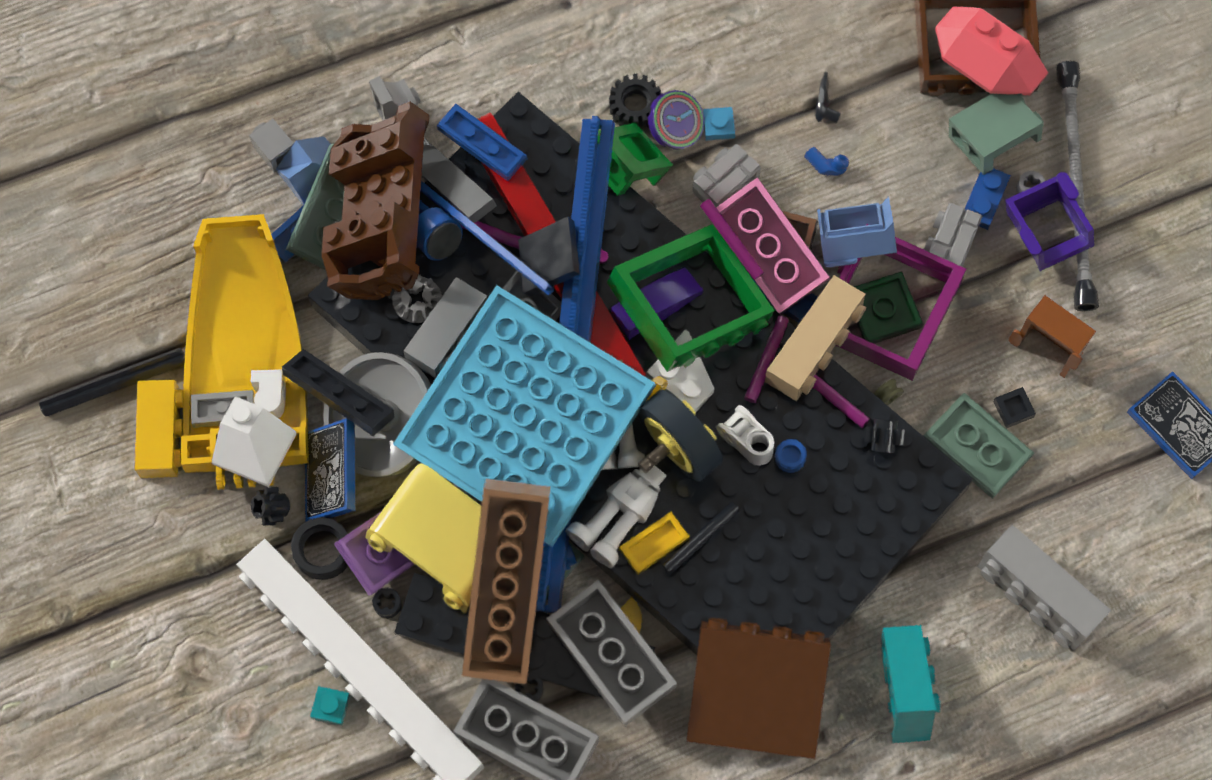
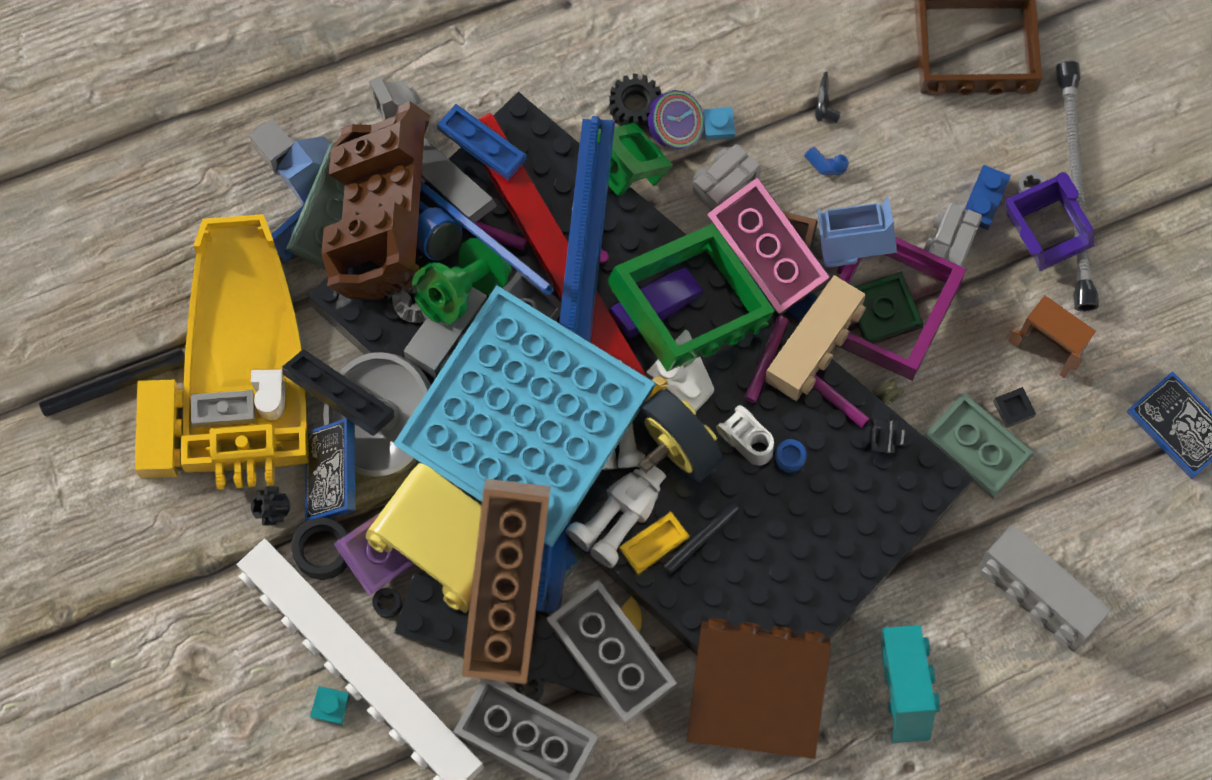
white slope [212,396,297,487] -> none
black tile [518,217,580,297] -> none
magenta bar [700,198,764,280] -> none
coral wedge [935,7,1048,96] -> none
sand green panel [949,94,1044,175] -> none
none -> green piece [412,238,512,325]

